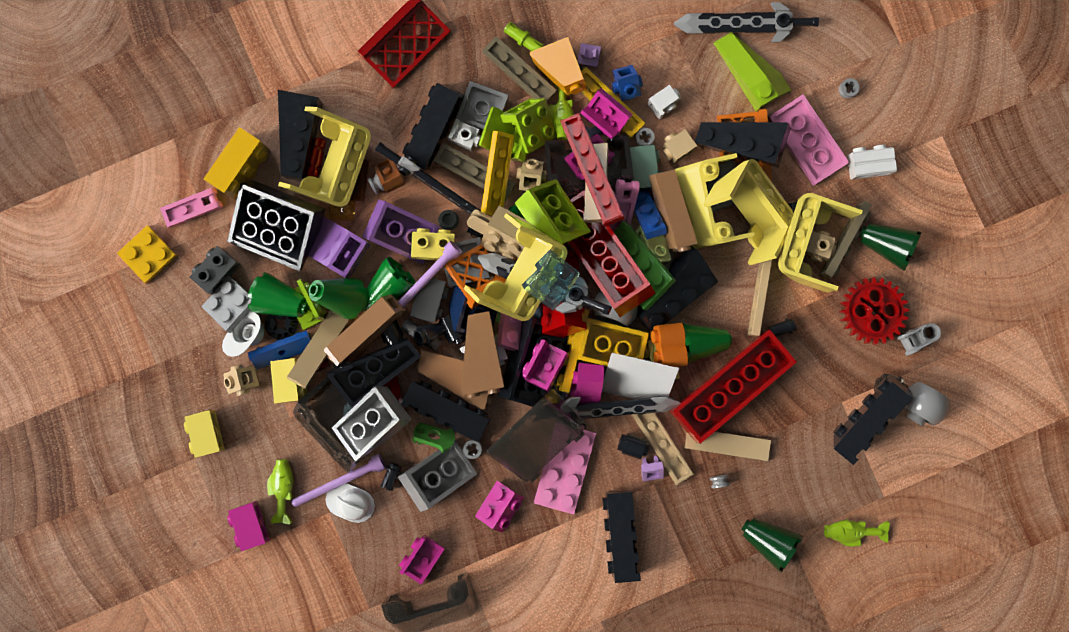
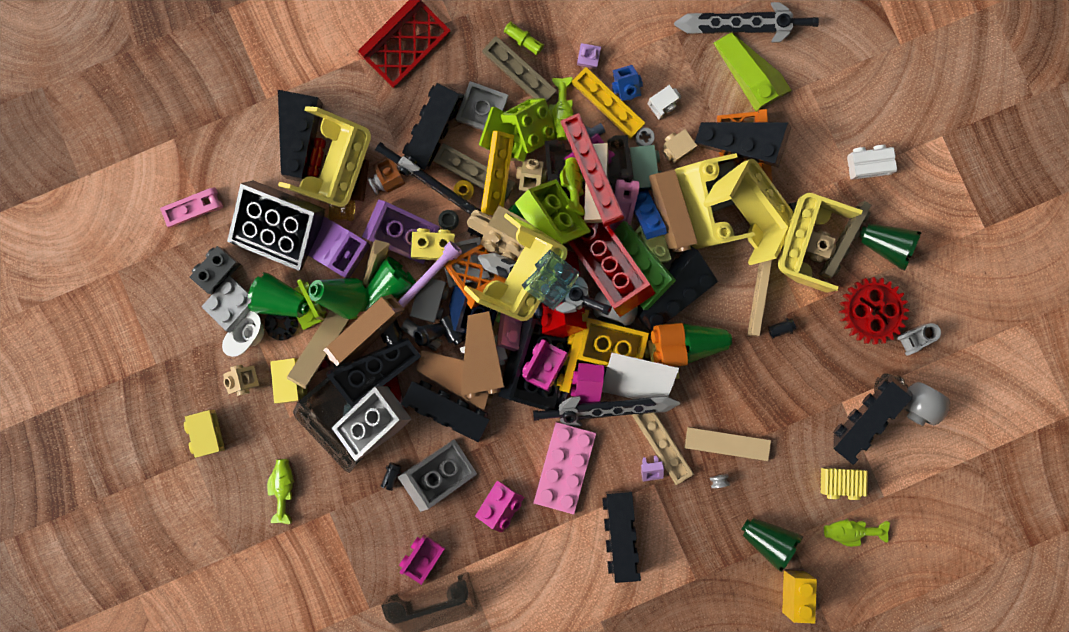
yellow plate [117,225,177,284] -> none
yellow brick [204,127,270,200] -> none
dark pink brick [227,501,270,552] -> none
blue tile [248,330,312,370] -> none
lavender piece [292,454,386,507] -> none
white piece [325,483,375,523] -> none
bright green piece [412,422,455,454] -> none
white brick [448,119,481,151] -> none
light grey bush [463,440,482,459] -> none
clear smoke windscreen [486,388,587,483] -> none
light orange slope [529,37,587,95] -> none
dark pink bracket [581,88,633,139] -> none
black brick [617,434,650,460] -> none
red brick [670,329,797,444] -> none
bright pink plate [768,95,849,186] -> none
light grey bush [839,78,859,99] -> none
none -> tan slope [363,240,390,285]
none -> yellow plate [453,180,474,200]
none -> lime animal [560,157,585,216]
none -> yellow brick [782,570,817,624]
none -> light yellow brick [820,468,868,500]

